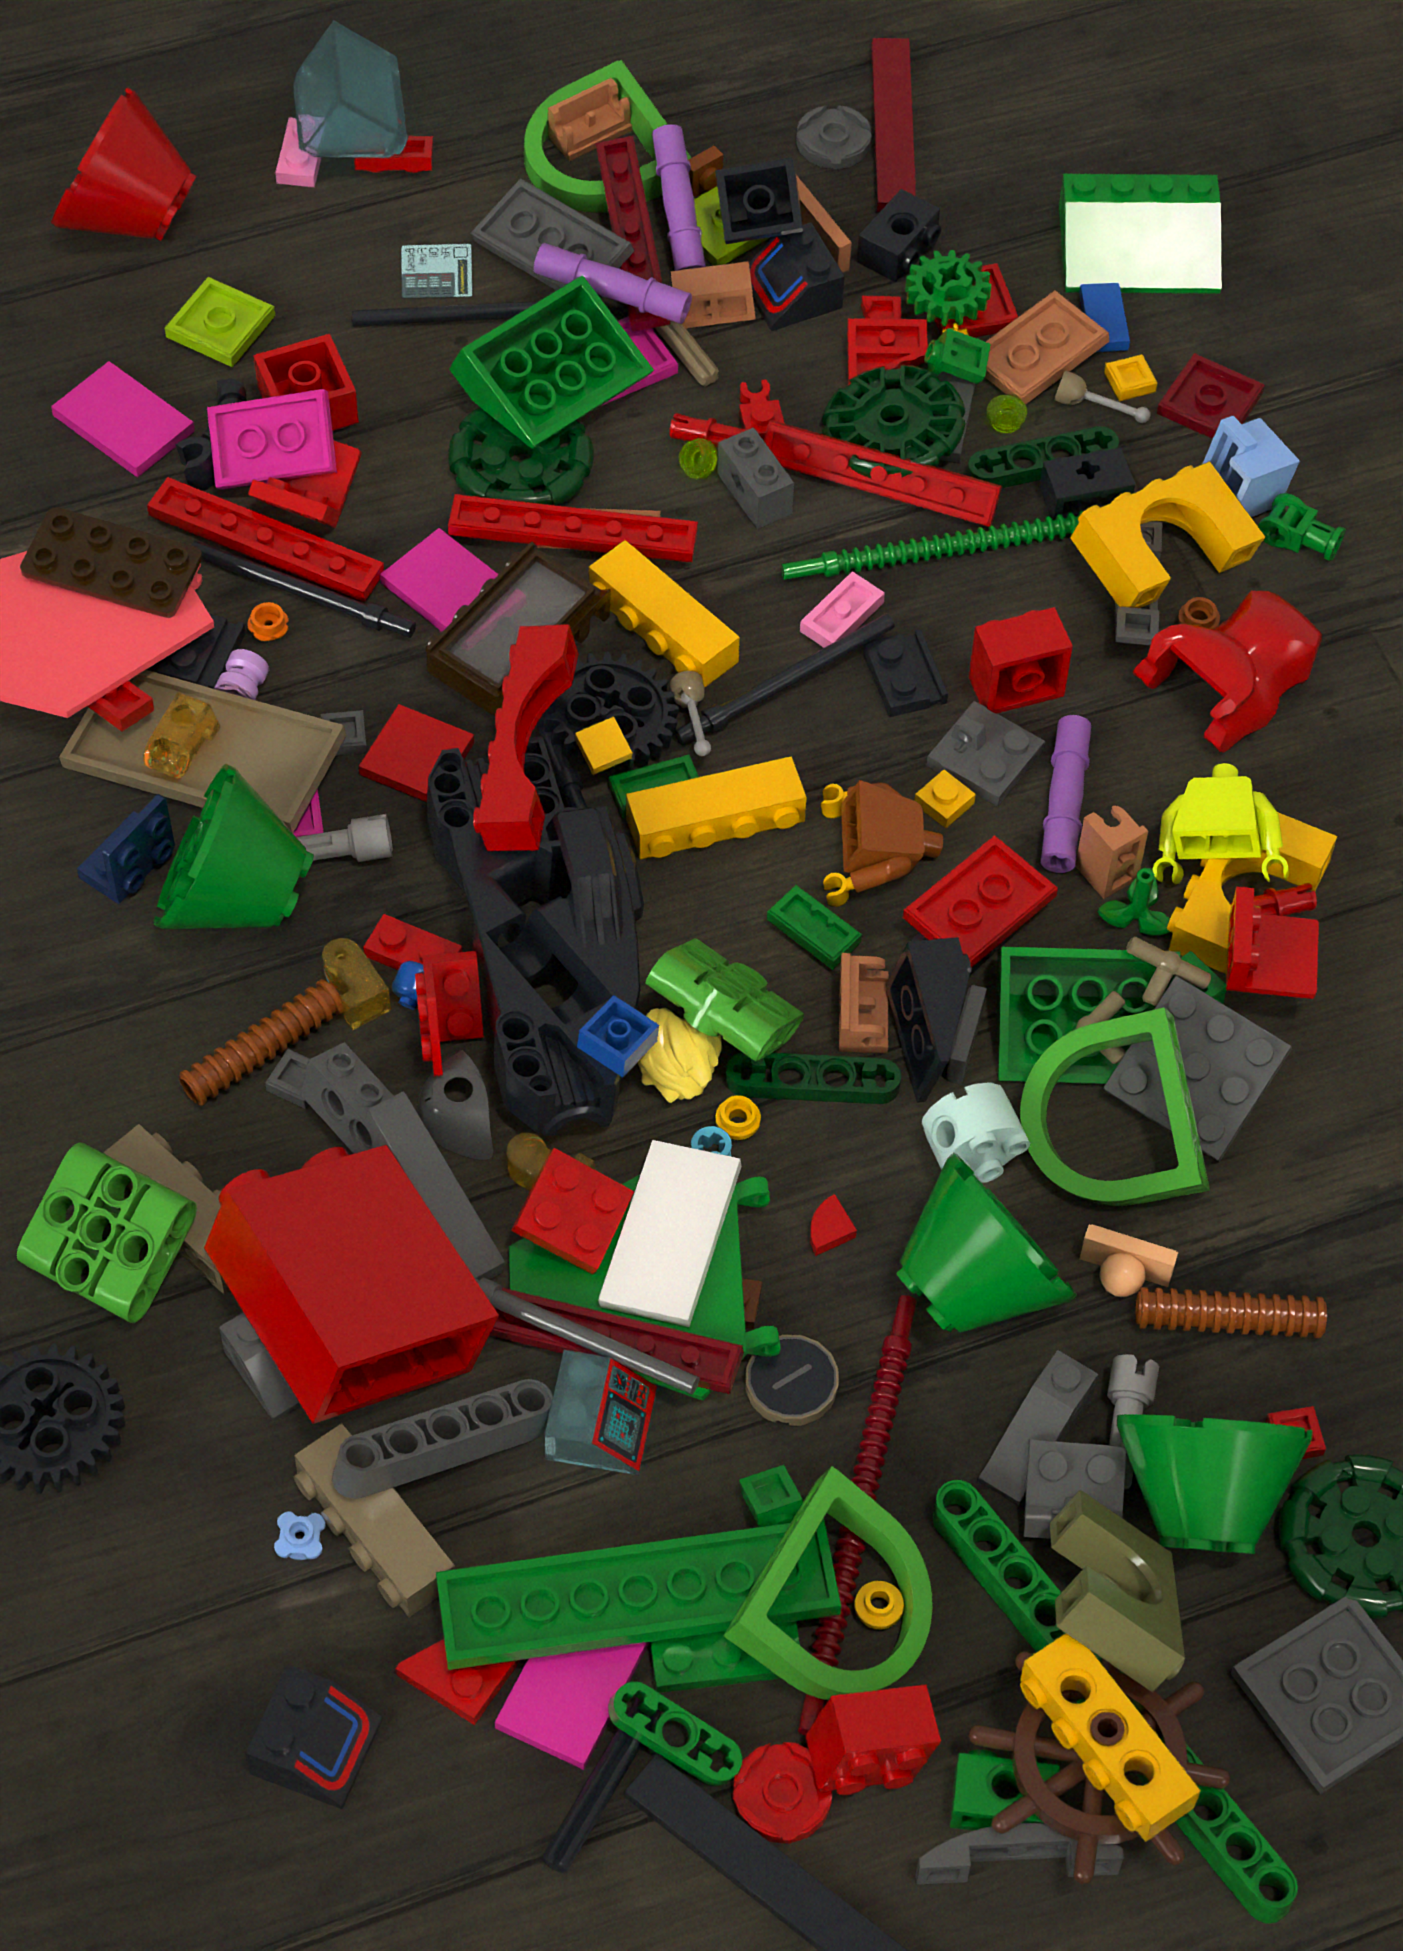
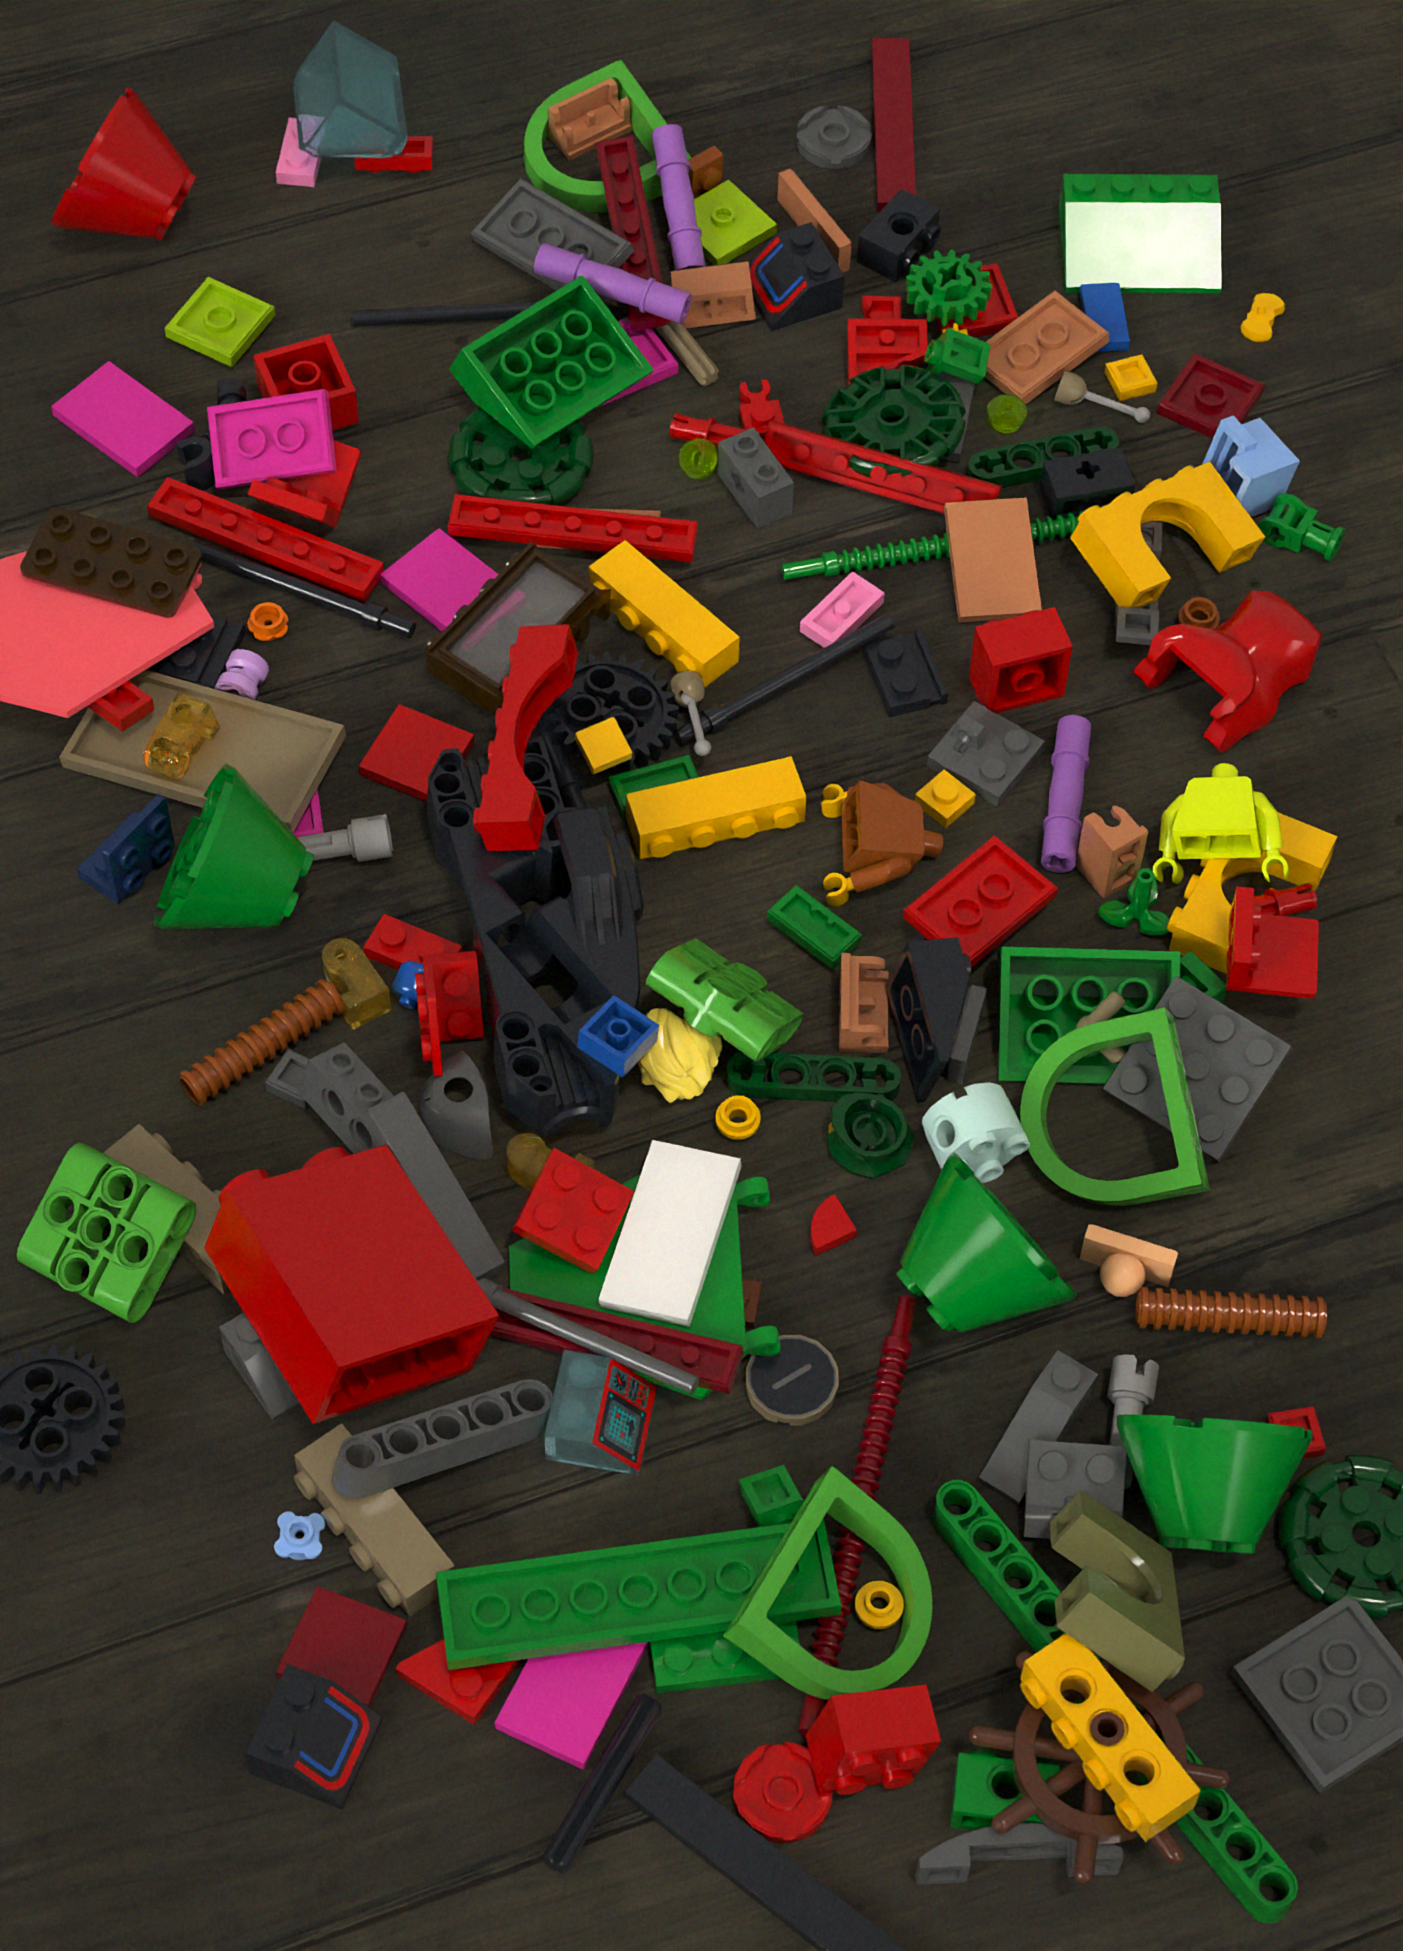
dark grey tile [321,710,367,756] -> none
clear light blue sticker [402,244,472,298] -> none
green beam [608,1682,742,1786] -> none
medium azure bush [691,1126,732,1156] -> none
black slope [715,157,803,244] -> none
dark tan piece [1126,937,1211,1006] -> none
none -> dark red tile [276,1586,408,1708]
none -> dark green hat [827,1093,915,1179]
none -> nougat tile [944,498,1042,623]
none -> yellow piece [1241,293,1285,342]

